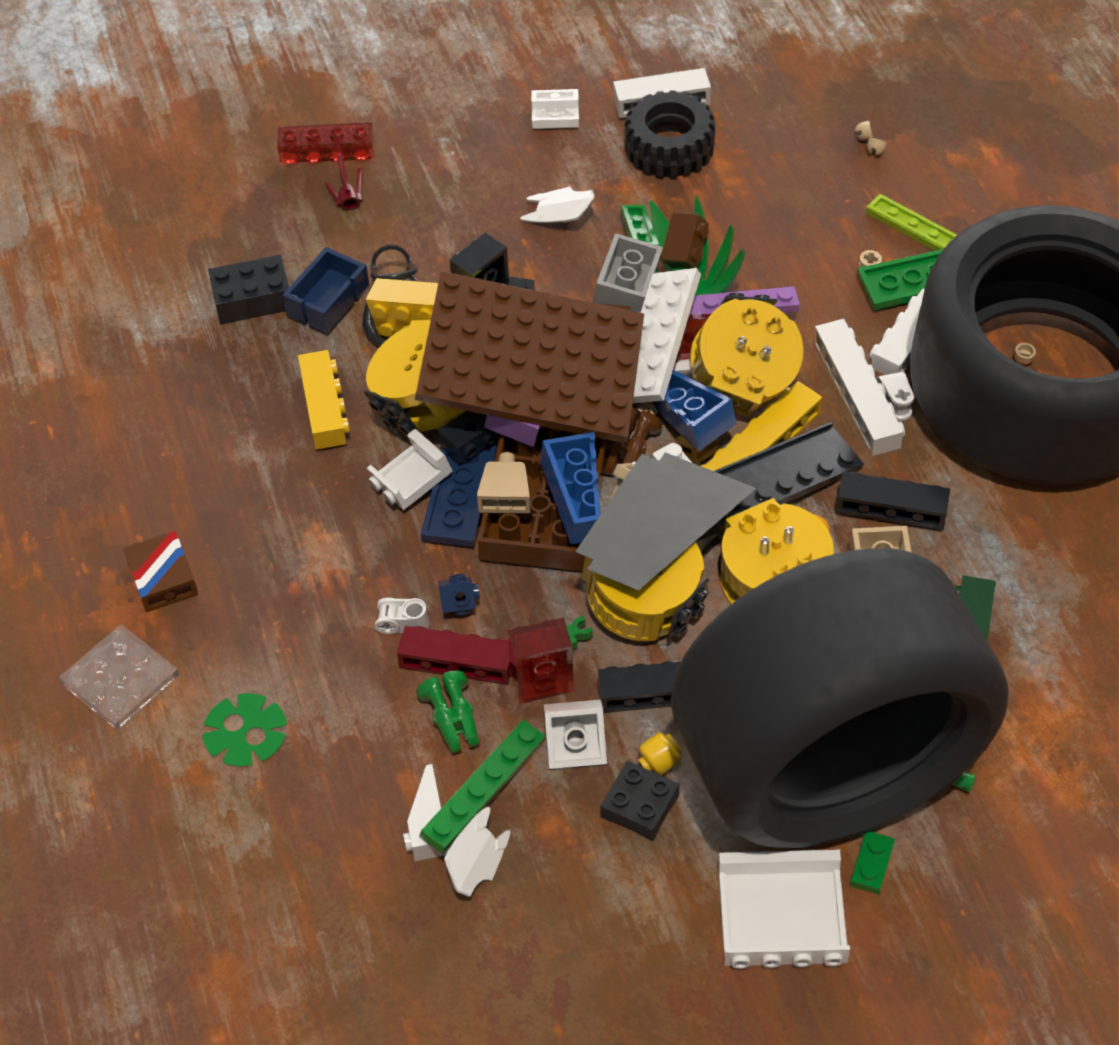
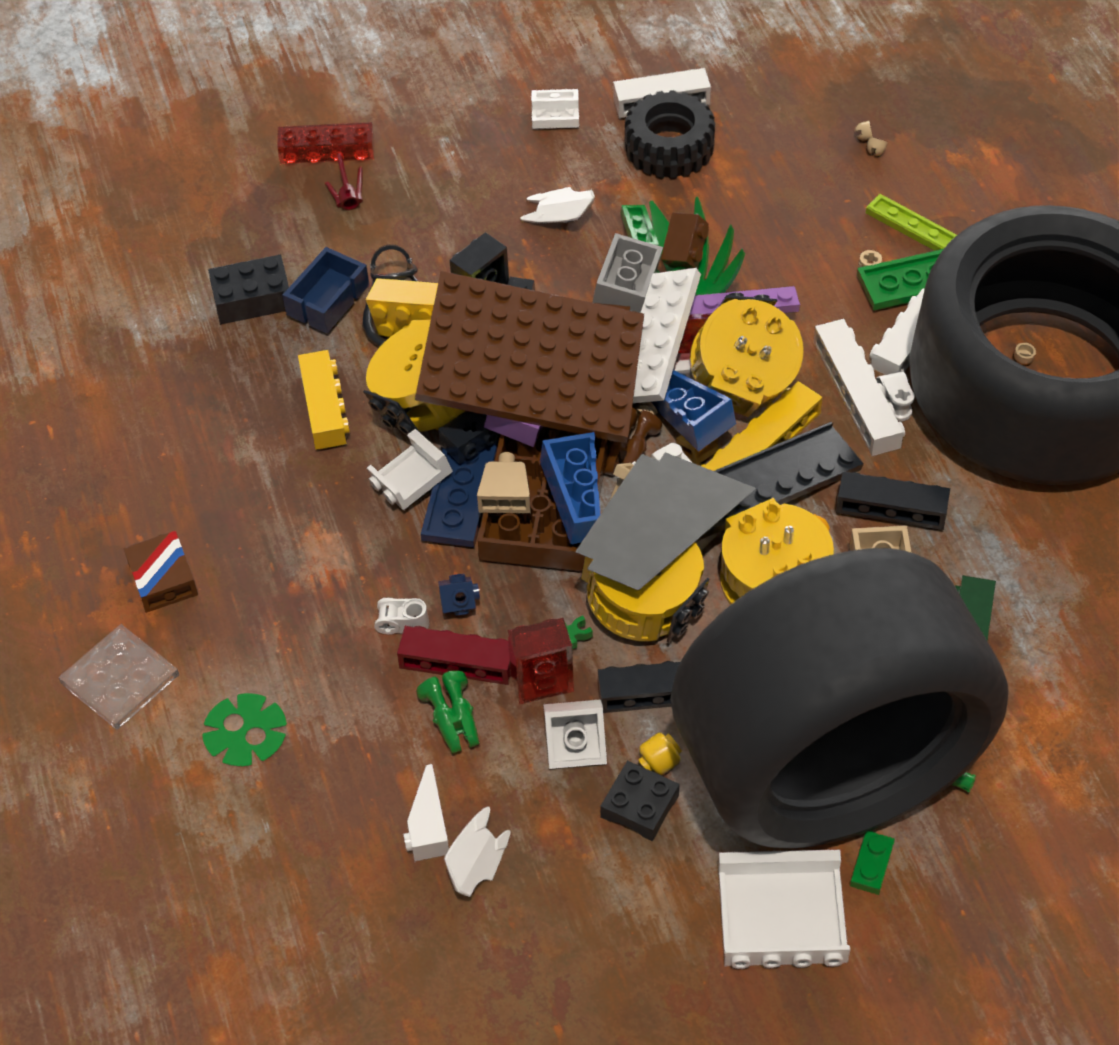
green plate [419,720,546,854] -> none

